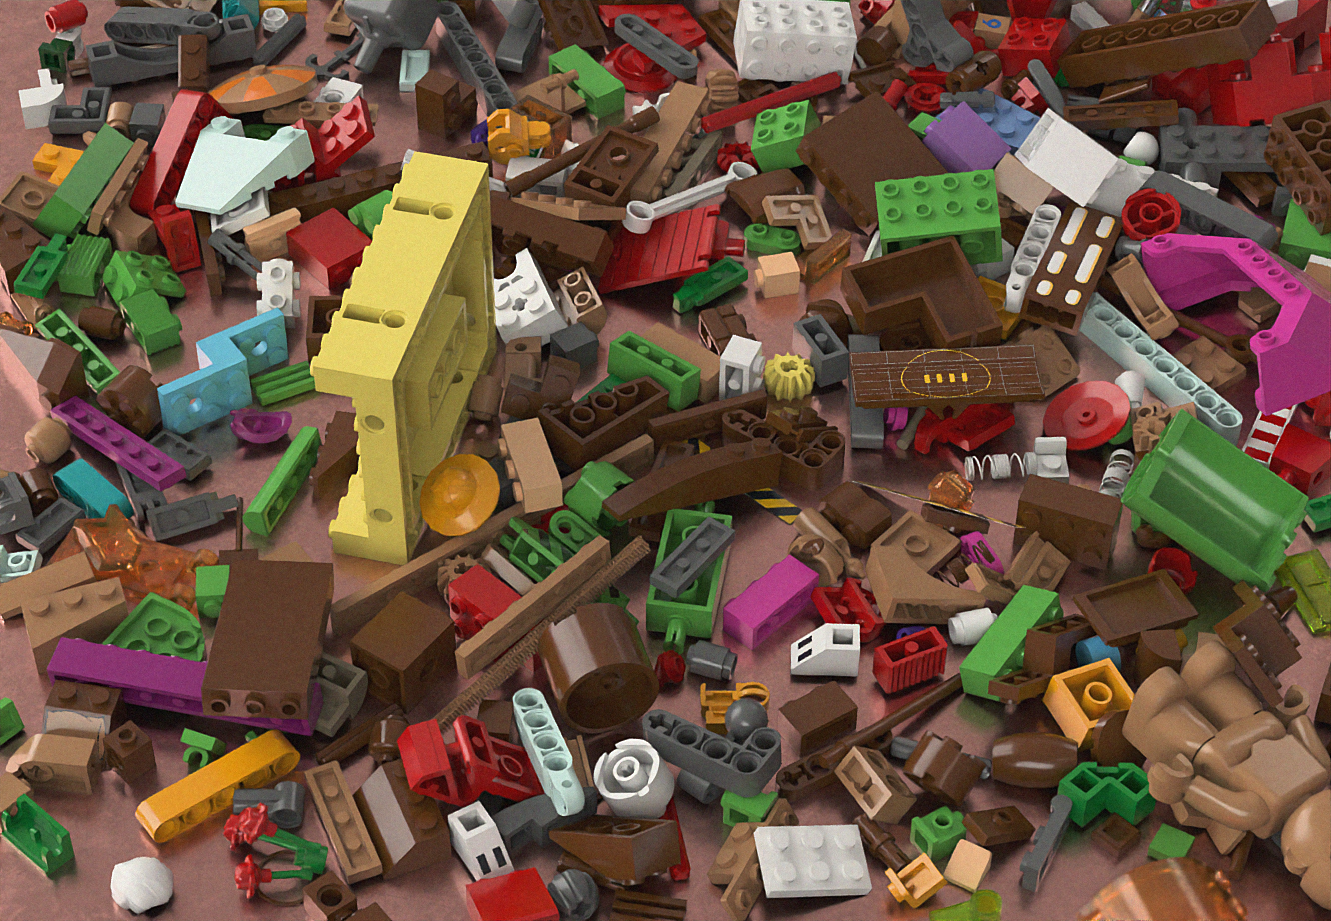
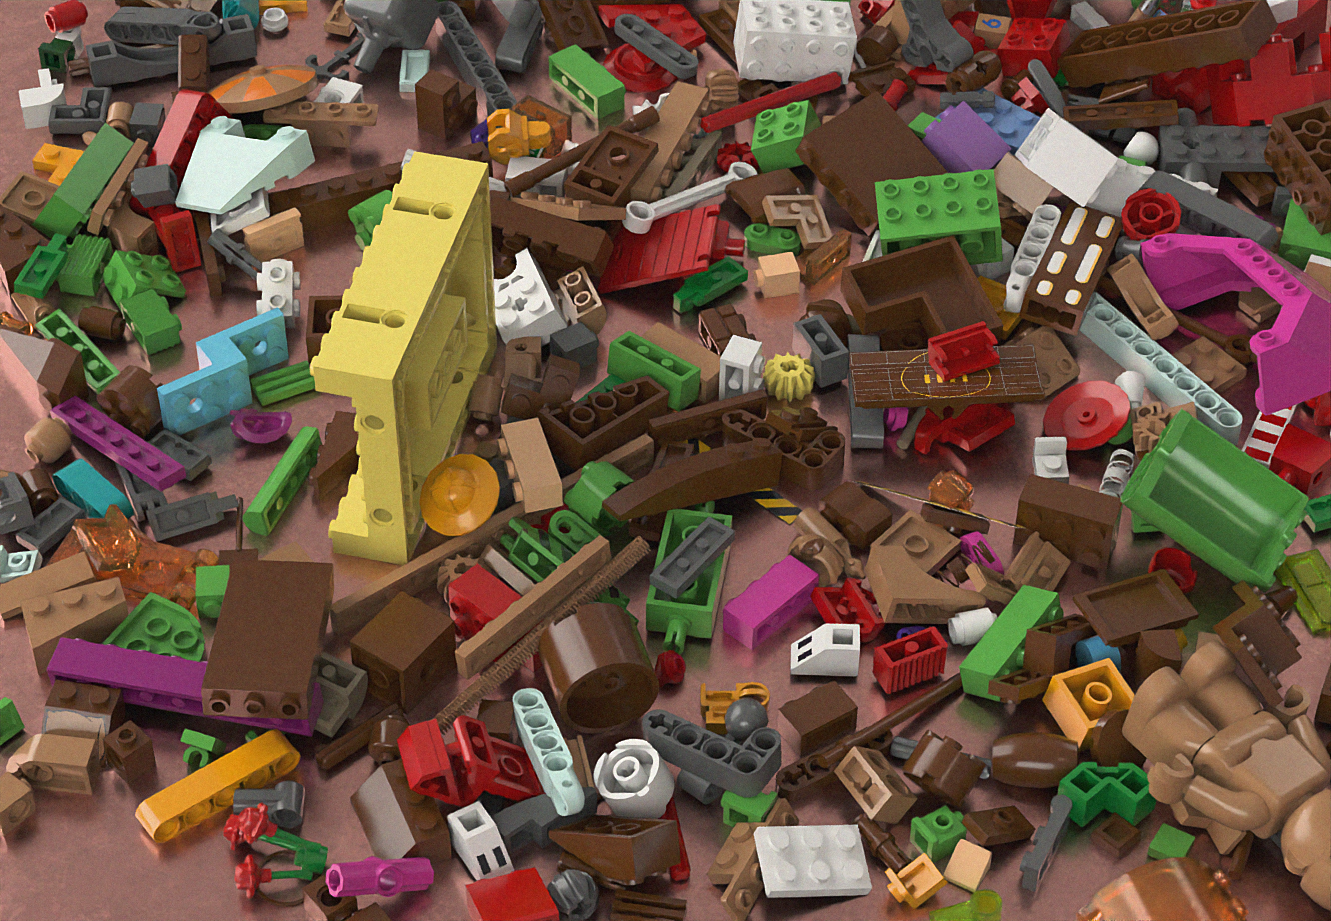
green hinge [1,794,75,877] -> none
white hair [110,857,174,914] -> none
dark grey axle [252,13,307,66] -> none
red piece [271,96,375,192] -> none
red brick [286,207,372,290] -> none
medium nougat plate [304,760,383,885] -> none
medium nougat plate [512,69,586,123] -> none
dark grey brick [686,640,738,681] -> none
red gear [904,83,946,115] -> none
white piece [965,452,1038,481] -> none
reddish brown arm [1136,524,1176,549] -> none
none -> dark grey brick [131,164,178,208]
none -> dark pink piece [326,856,434,898]
none -> red hinge [928,321,1000,382]

